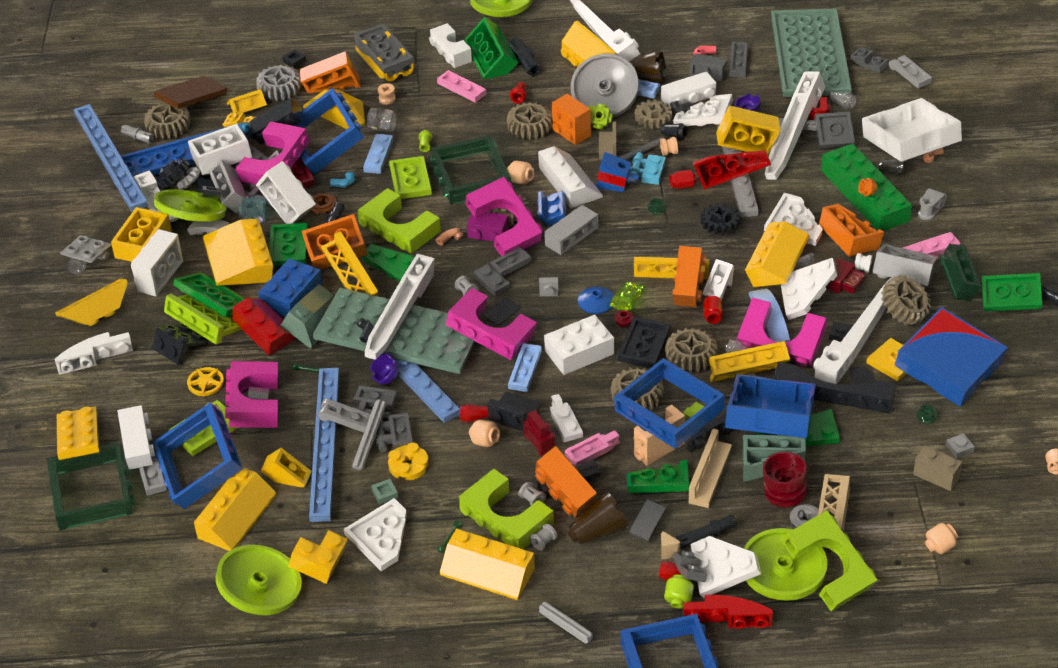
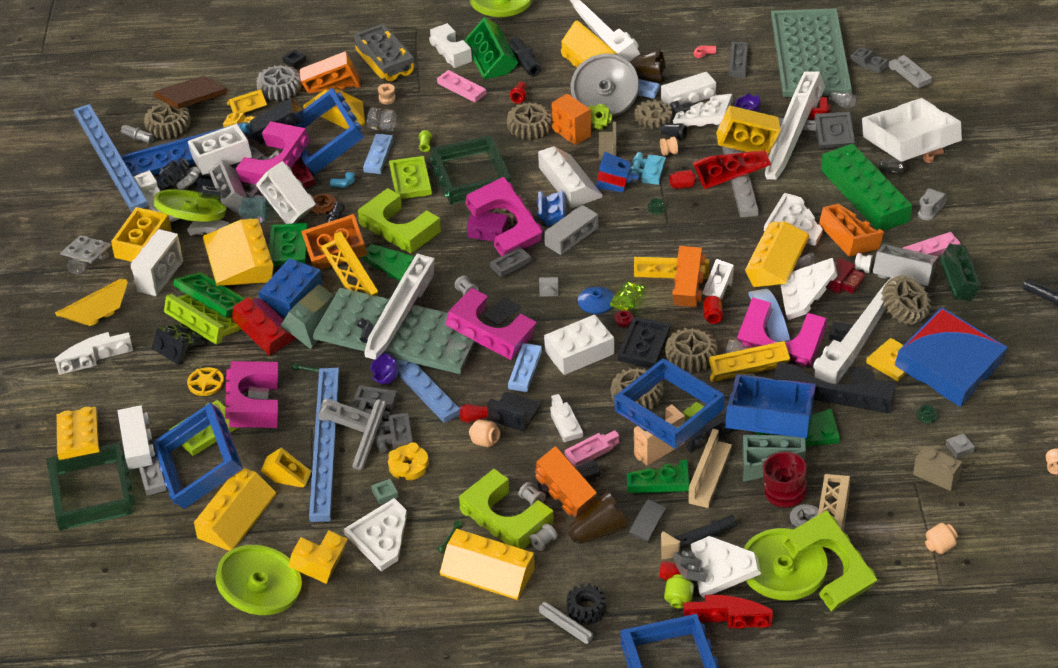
nougat arm [436,227,463,246] -> none
dark grey plate [473,264,510,297] -> none
light nougat head [506,160,534,185] -> none
dark red piece [523,410,556,456] -> none
dark grey bar [619,136,664,161] -> none
dark grey hinge [689,53,727,82] -> none
black gear [701,202,740,235] -> none
orange plate [859,178,877,196] -> none
green plate [982,273,1042,311] -> none
none -> black tyre [567,583,606,625]

